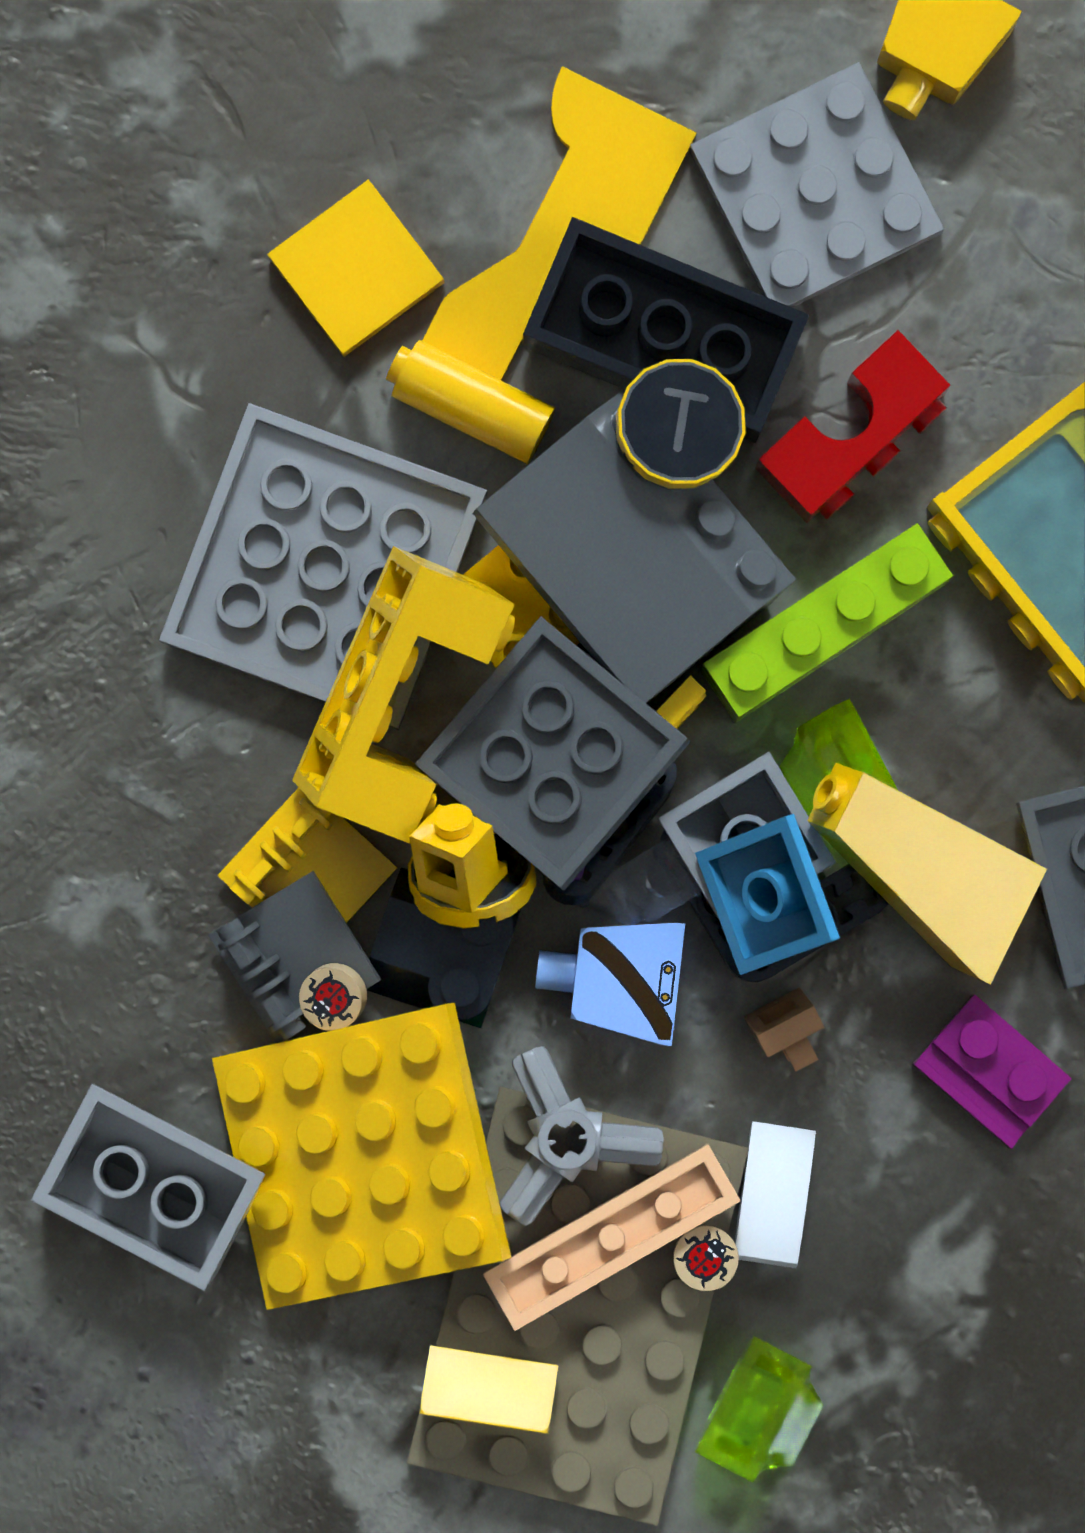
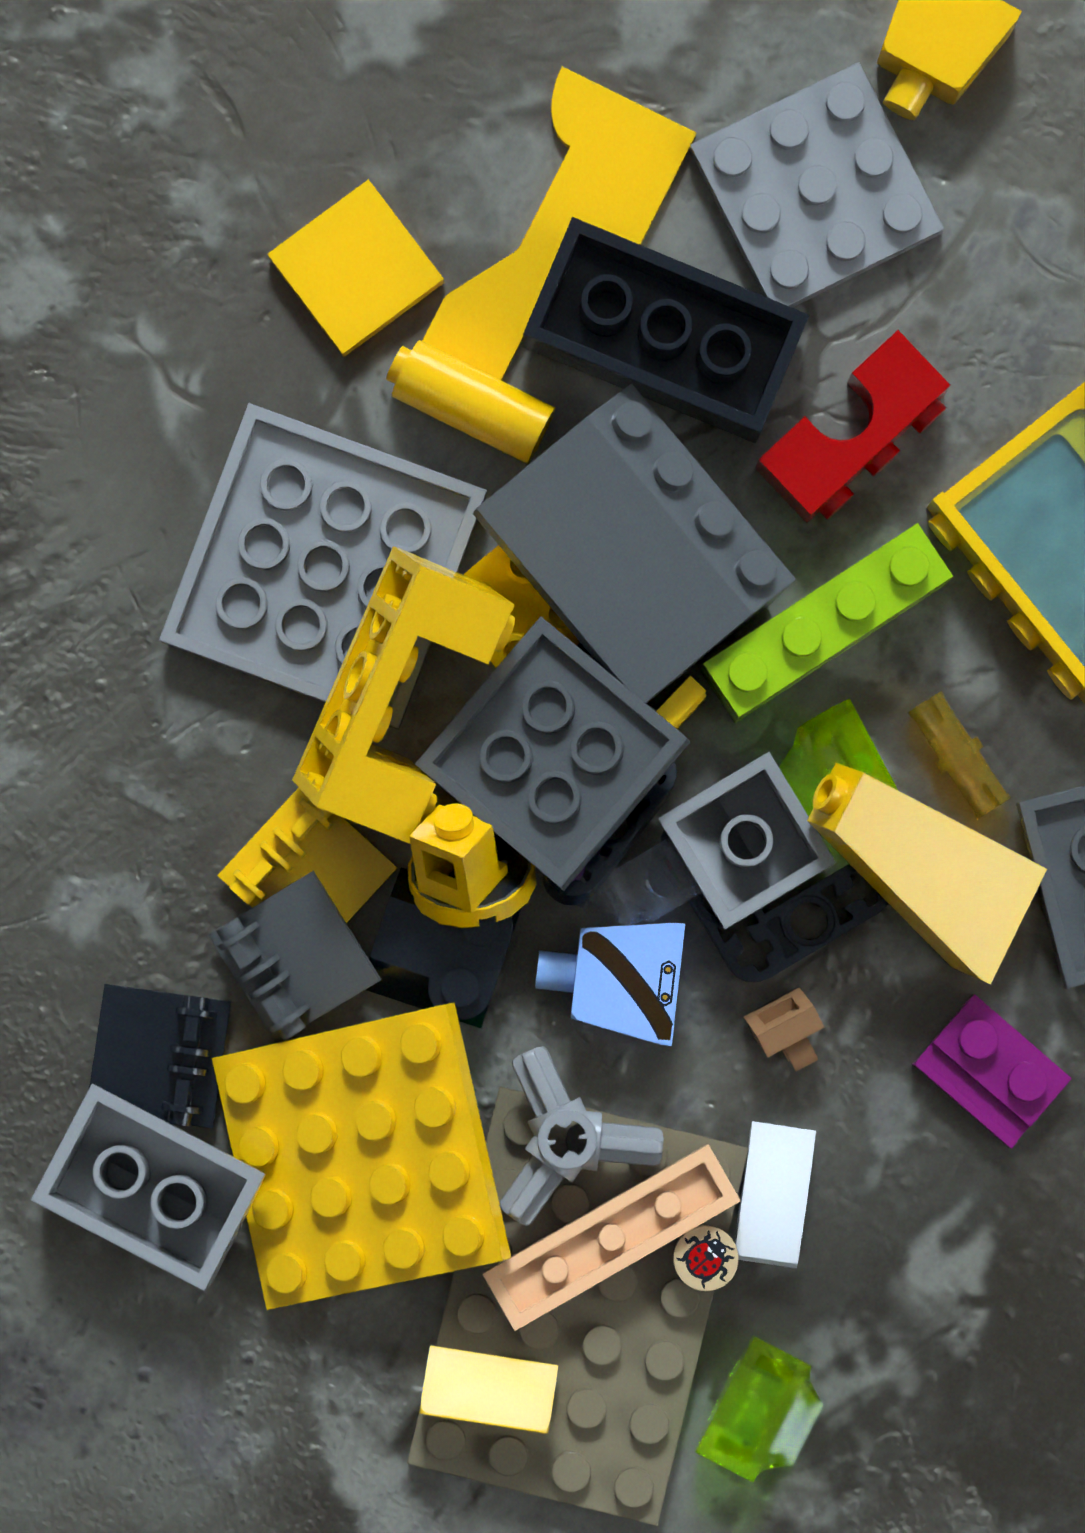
tile [299,963,367,1031] -> none
black tile [616,359,745,489] -> none
dark azure slope [695,814,840,975] -> none
none -> black hinge [89,984,231,1129]
none -> clear yellow pin [908,691,1011,819]

